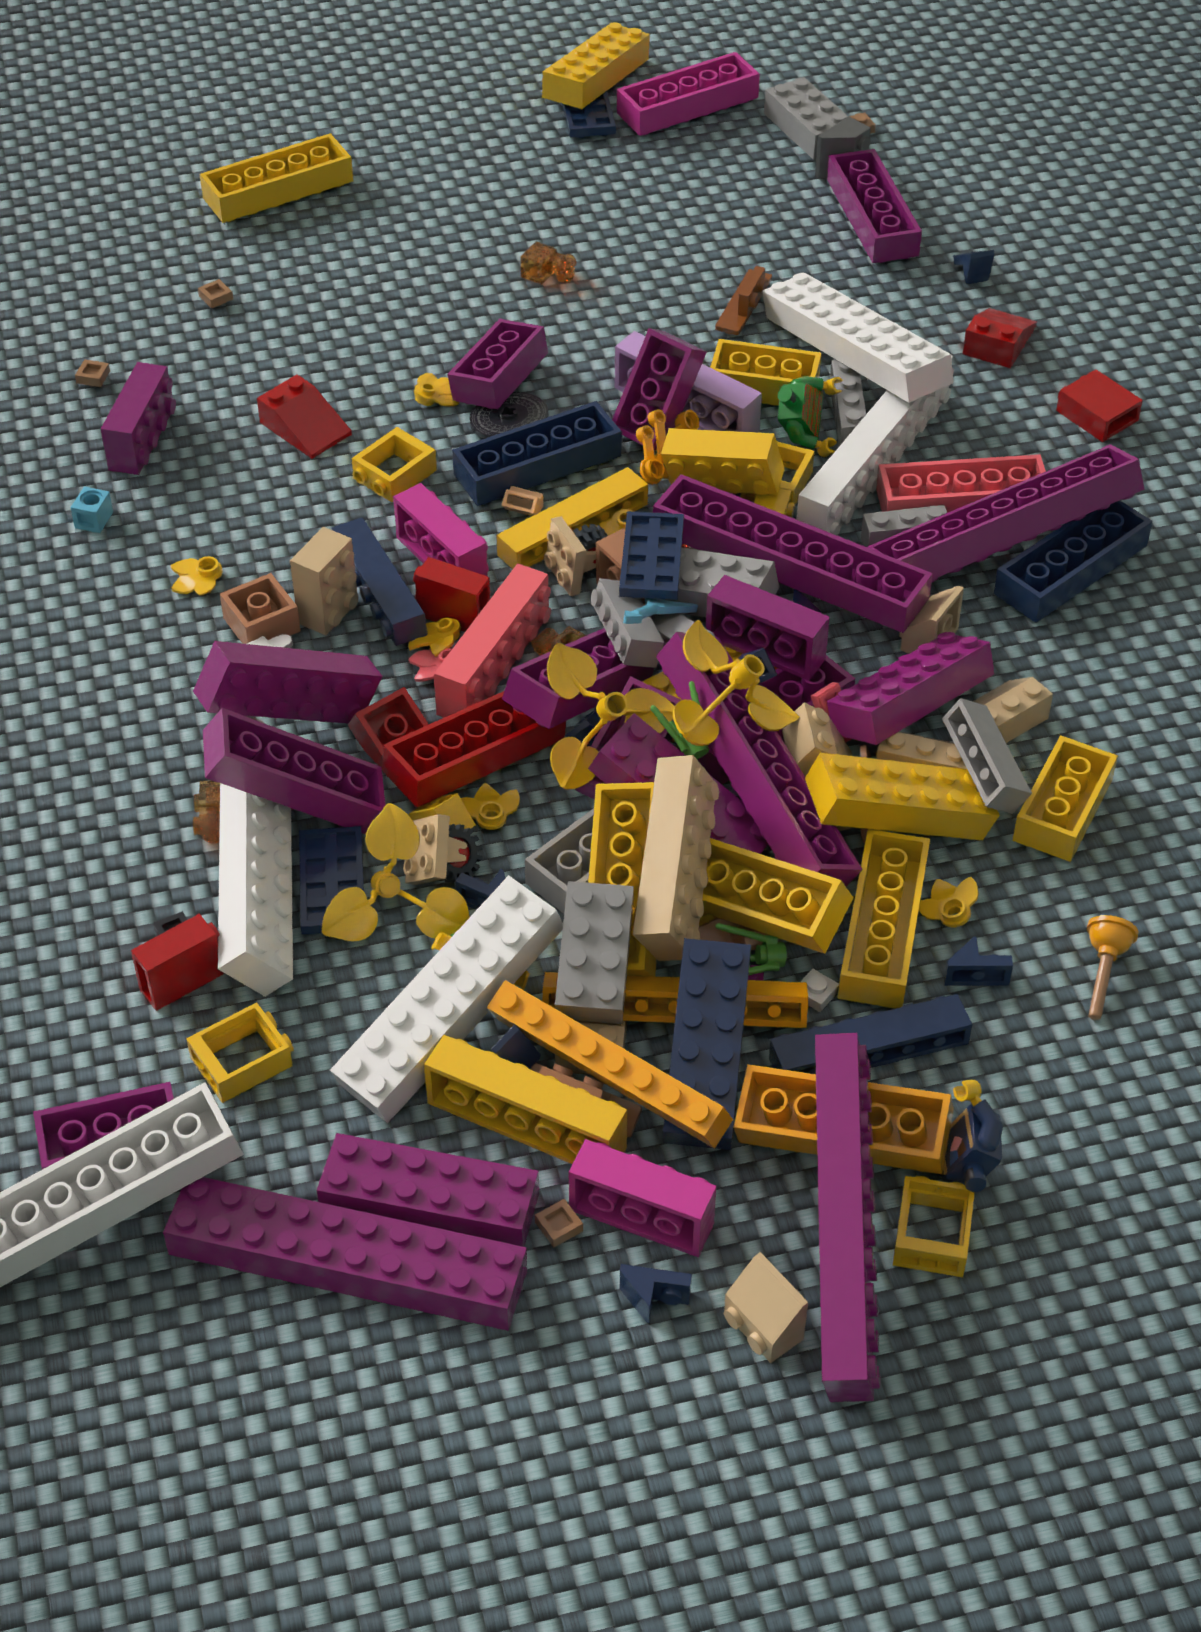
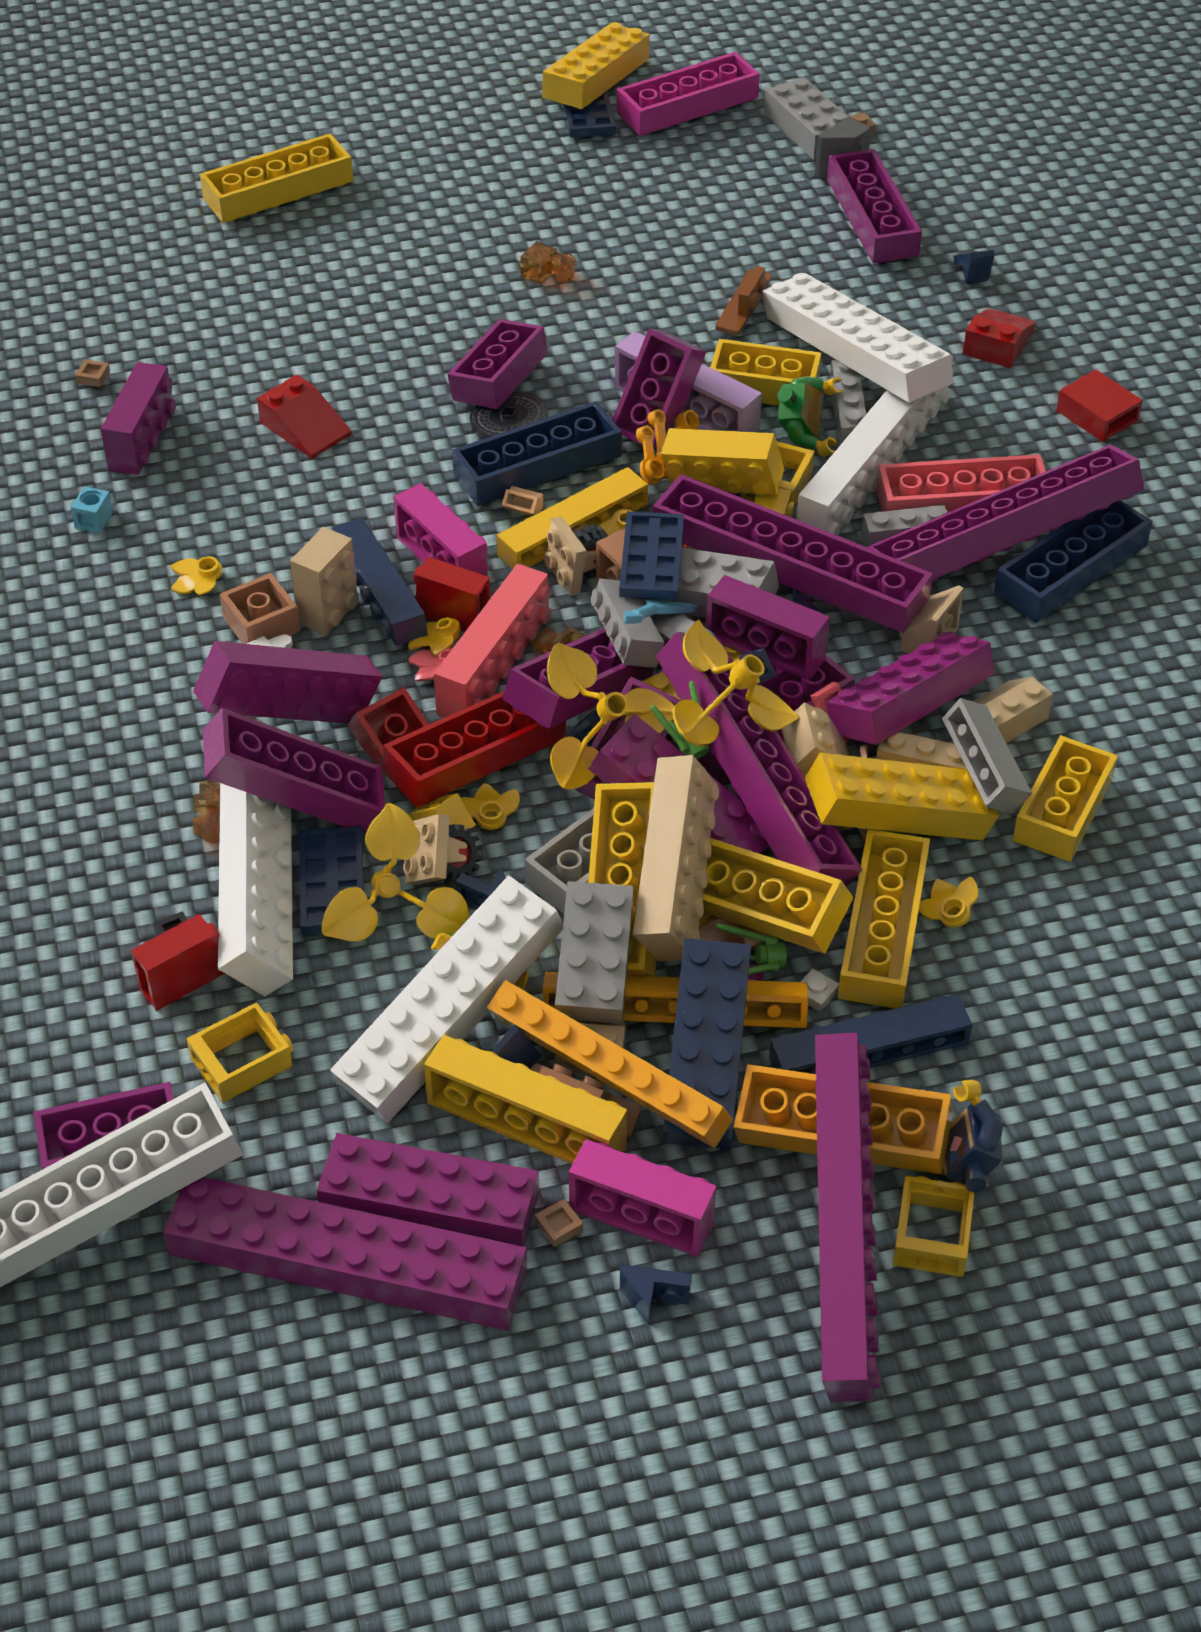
medium nougat plate [198,279,233,308] -> none
yellow window [352,427,437,502] -> none
yellow plate [413,373,459,407] -> none
tan slope [724,1252,808,1363] -> none
dark blue slope [944,936,1013,986] -> none
light orange piece [1086,915,1139,1020] -> none

